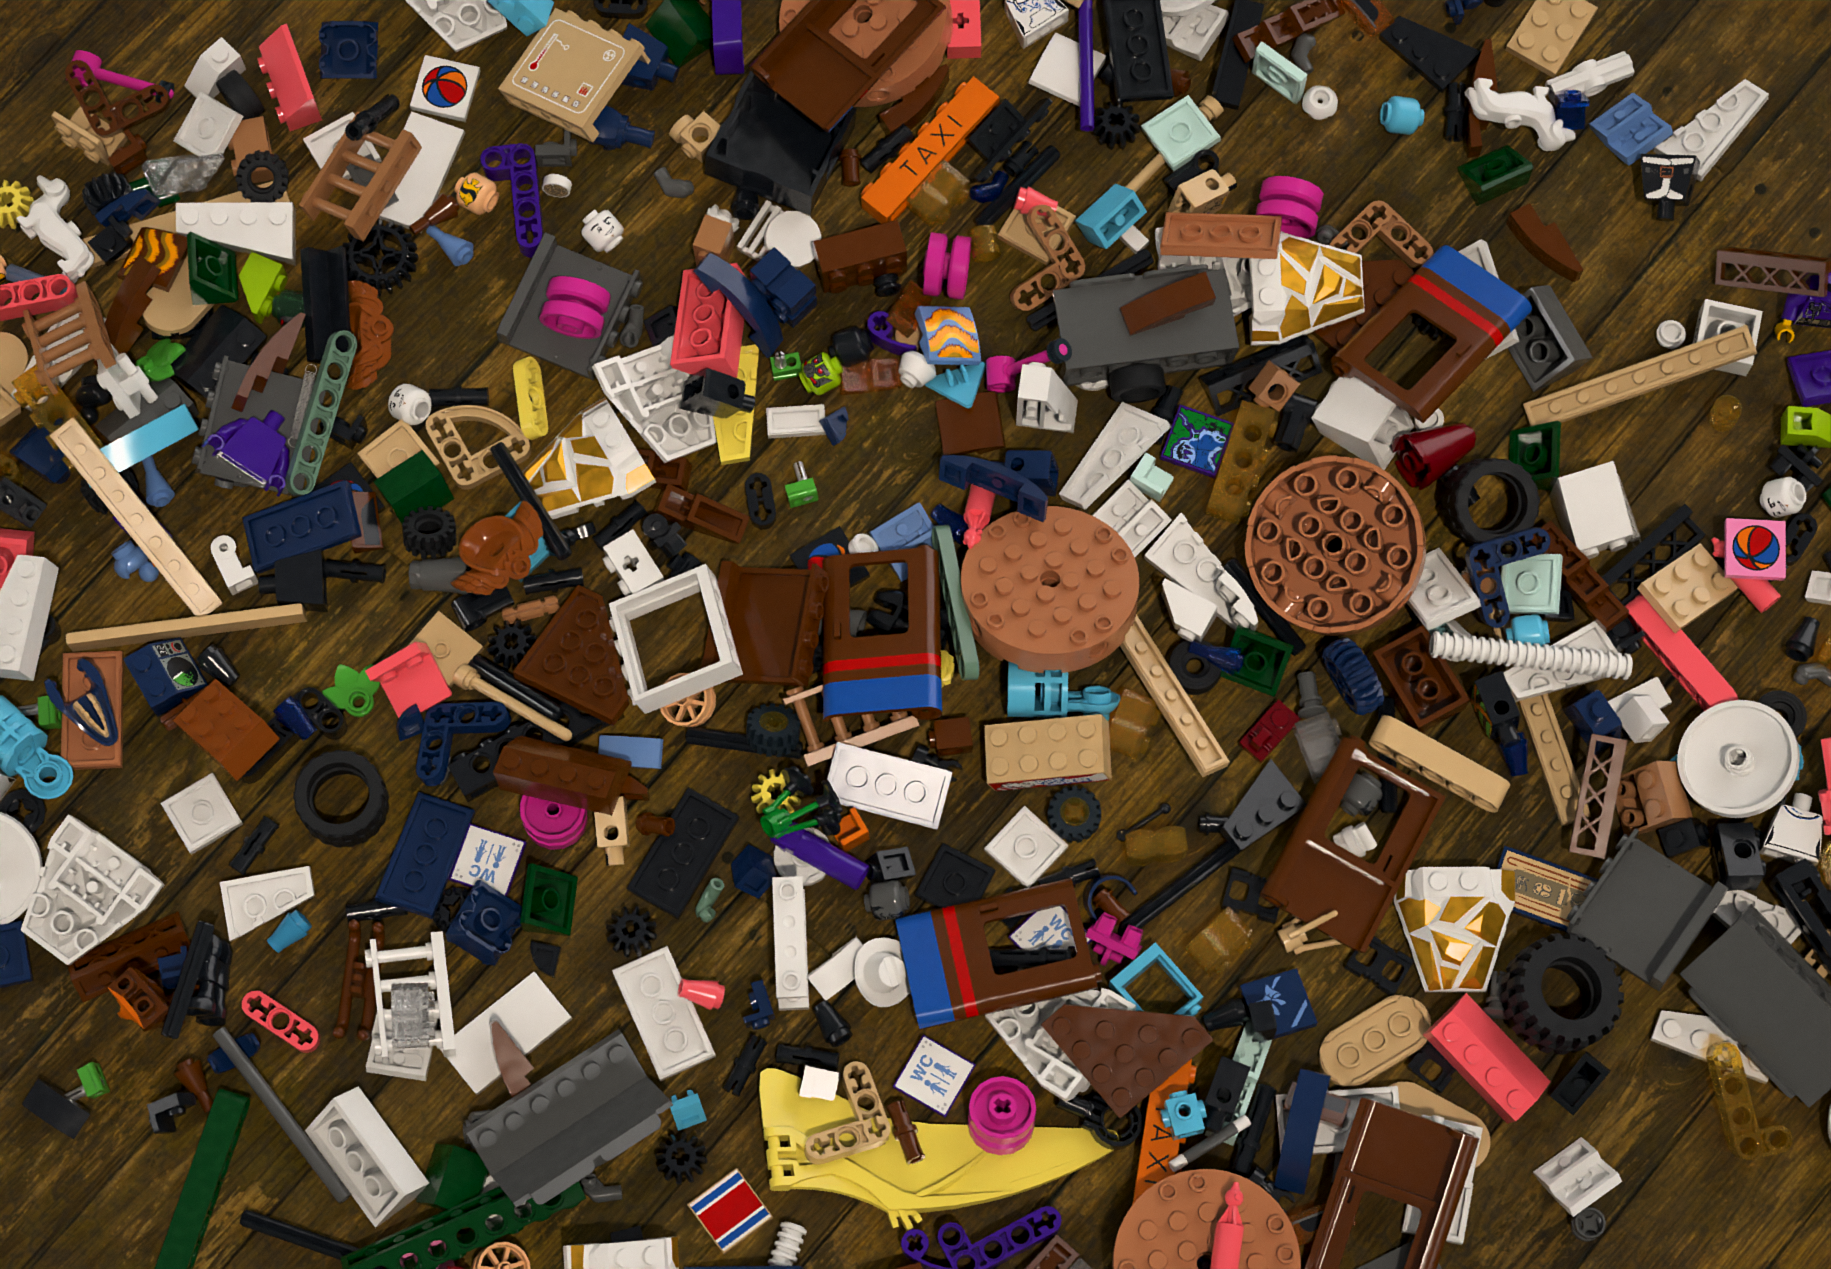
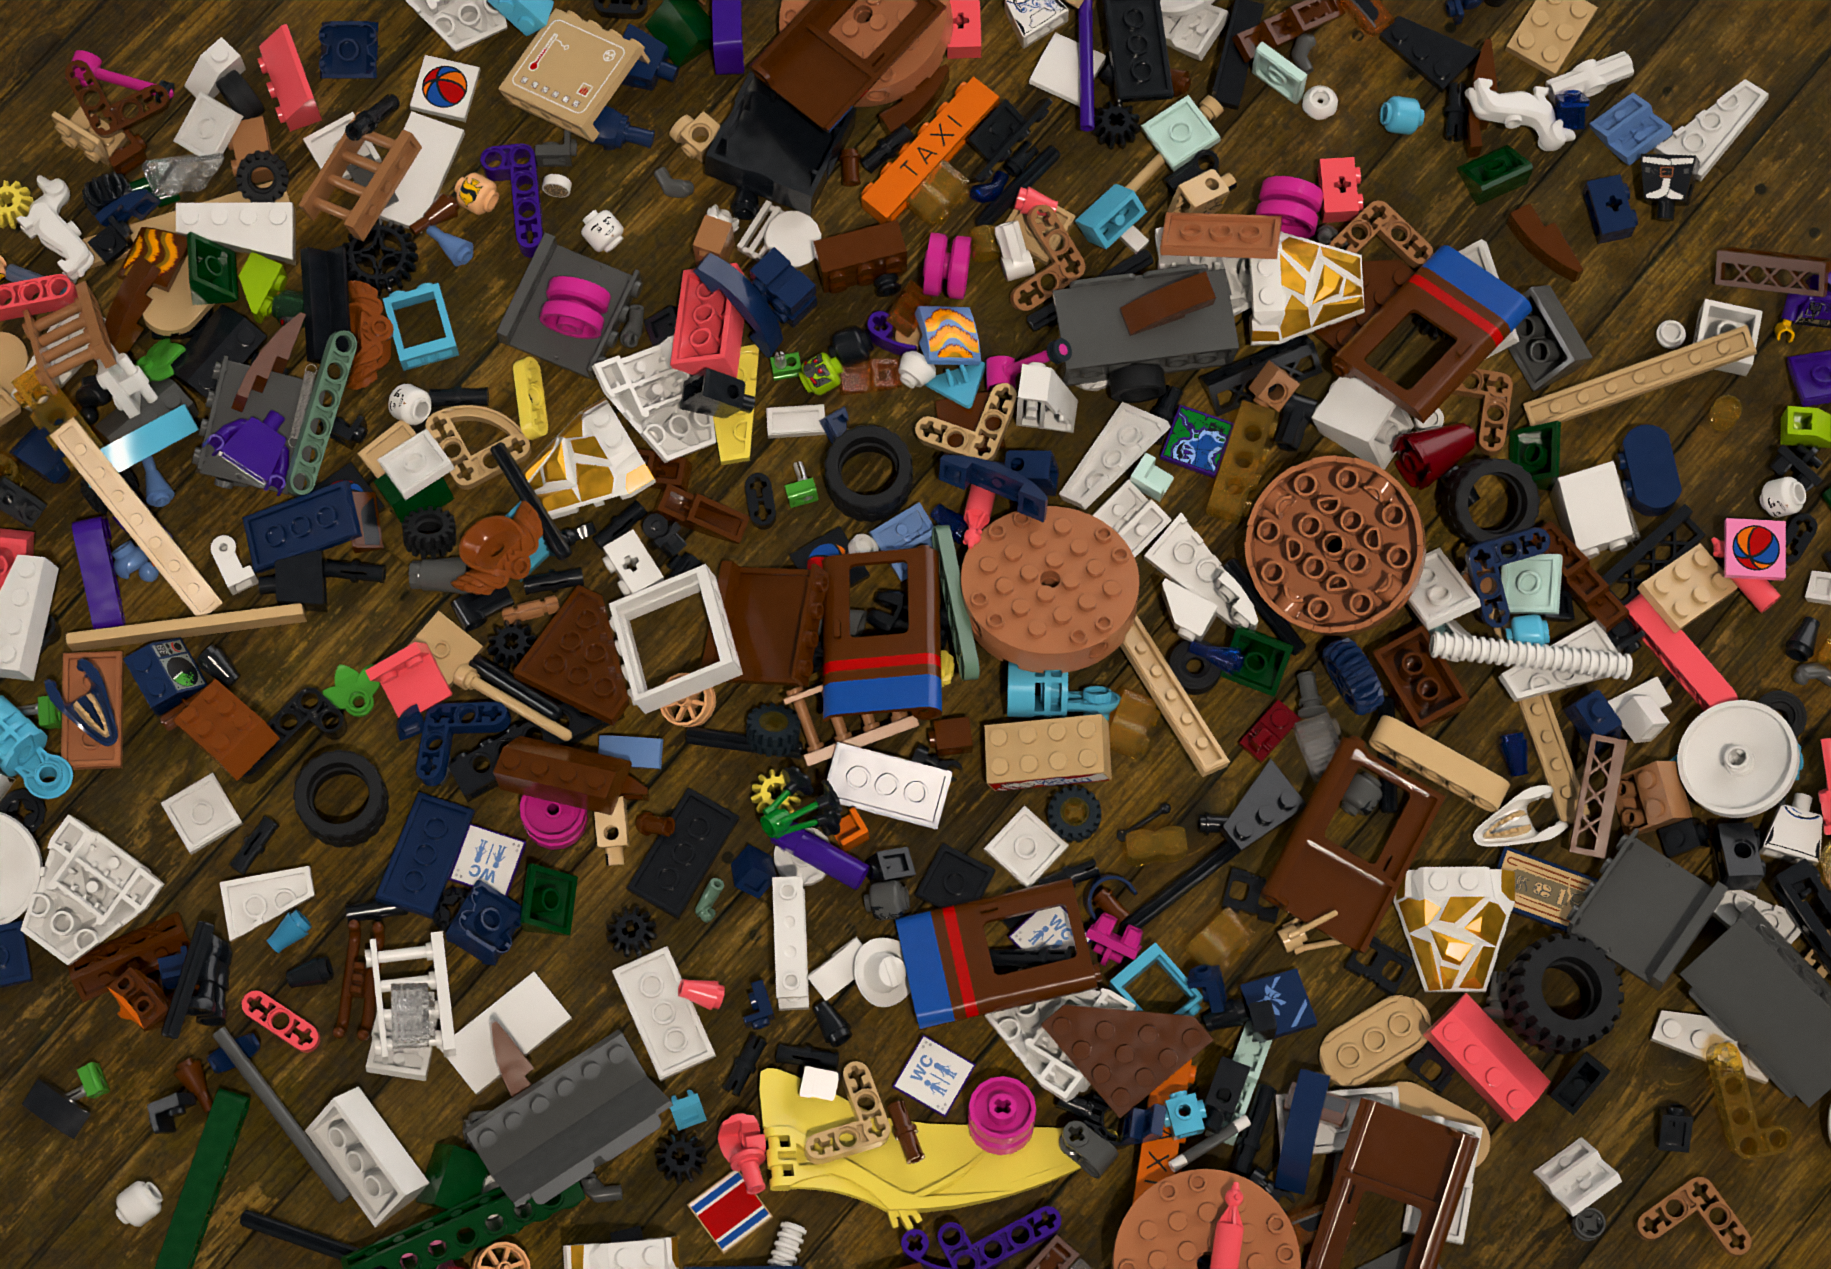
clear blue cone [273,696,317,741] -> none
black tile [531,941,562,978] -> none
white piece [1333,822,1377,858] -> none
black torso [1470,671,1521,748] -> none
none -> dark purple beam [72,516,126,630]
none -> white head [116,1181,163,1227]
none -> black cone [286,955,334,988]
none -> white tile [377,428,455,500]
none -> medium azure window [382,283,459,371]
none -> coral piece [718,1113,766,1194]
none -> black tyre [824,425,913,522]
none -> tan beam [915,383,1018,461]
none -> white piece [994,220,1035,282]
none -> dark grey piece [1059,1121,1119,1179]
none -> dark blue slope [1120,1104,1167,1145]
none -> dark blue bracket [1187,964,1227,1013]
none -> coral brick [1317,157,1363,223]
none -> medium nougat beam [1452,368,1513,456]
none -> white animal [1473,785,1569,847]
none -> dark blue brick [1583,174,1638,244]
none -> dark blue brick [1616,425,1682,517]
none -> medium nougat beam [1635,1177,1752,1257]
none -> black bracket [1657,1103,1693,1153]

